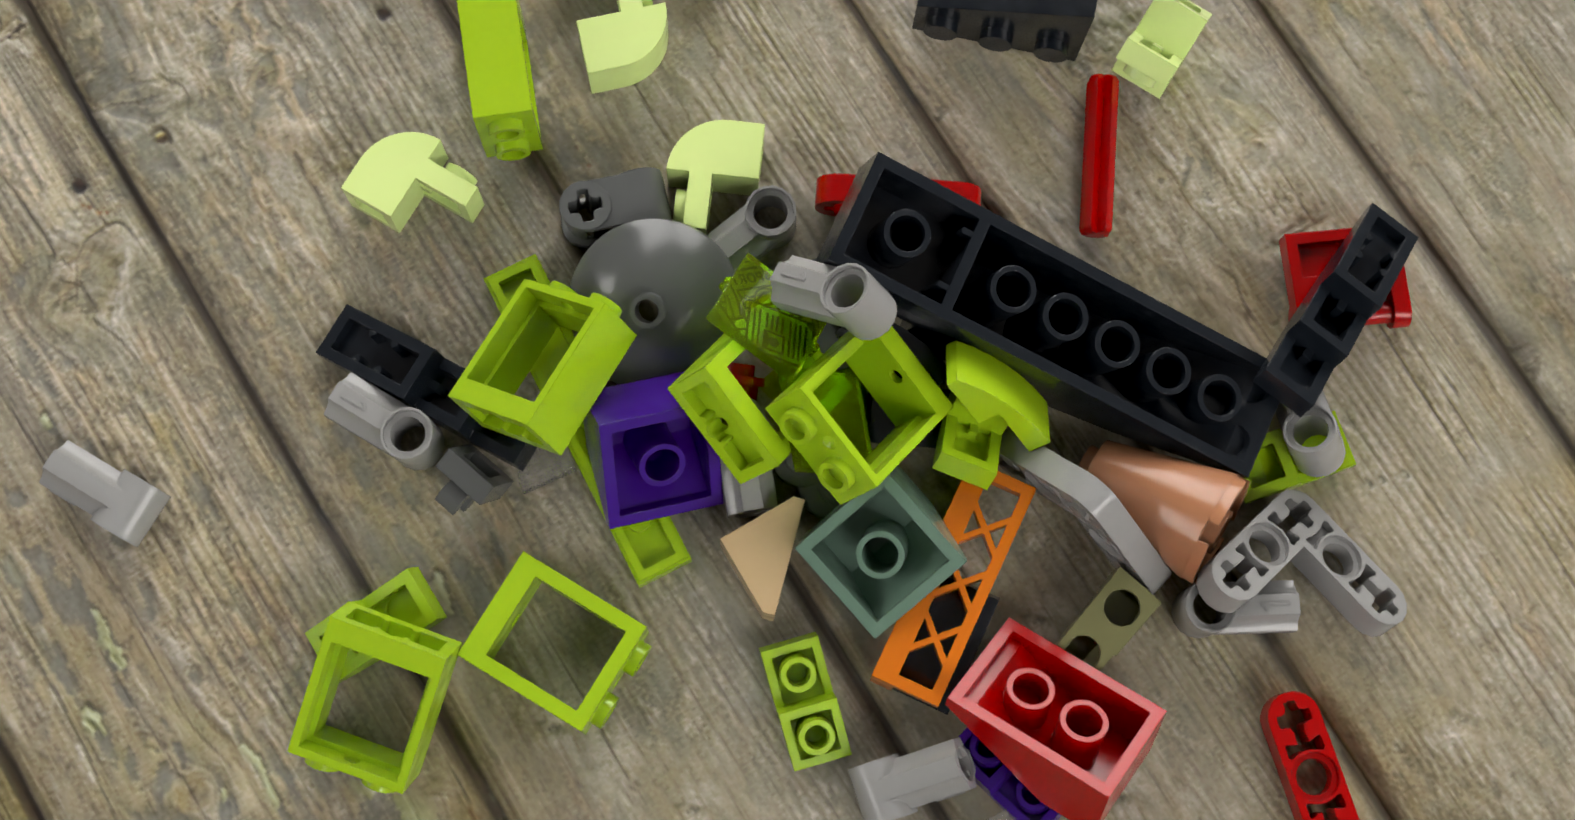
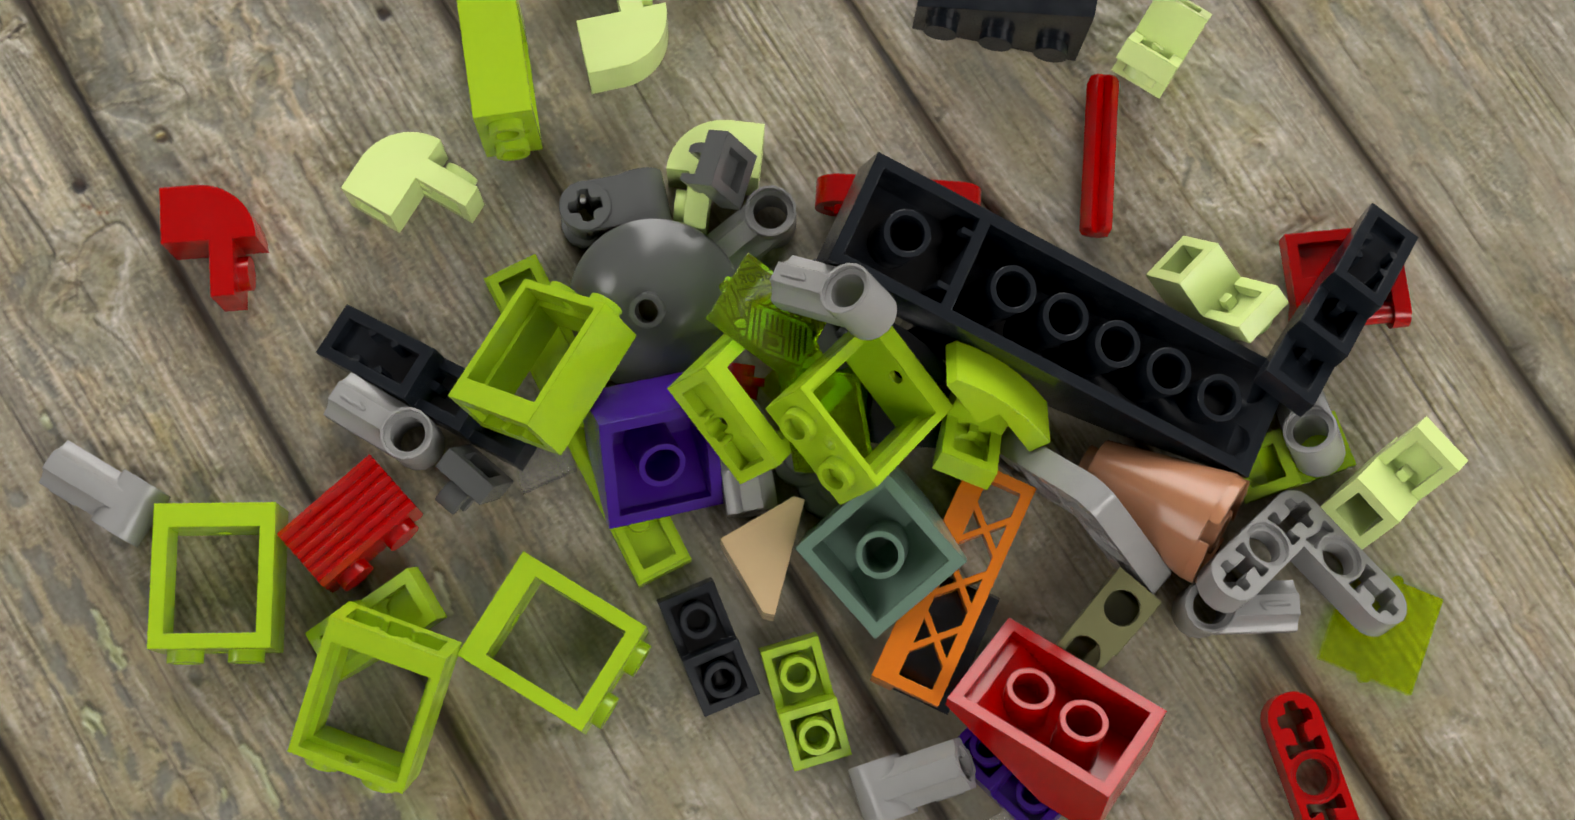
none -> lime window [147,502,289,665]
none -> red brick [159,185,269,312]
none -> red brick [277,454,423,593]
none -> black slope [657,577,760,717]
none -> dark grey tile [680,130,757,210]
none -> yellowish green brick [1146,236,1289,343]
none -> clear neon green piece [1317,575,1444,696]
none -> yellowish green brick [1320,416,1468,550]

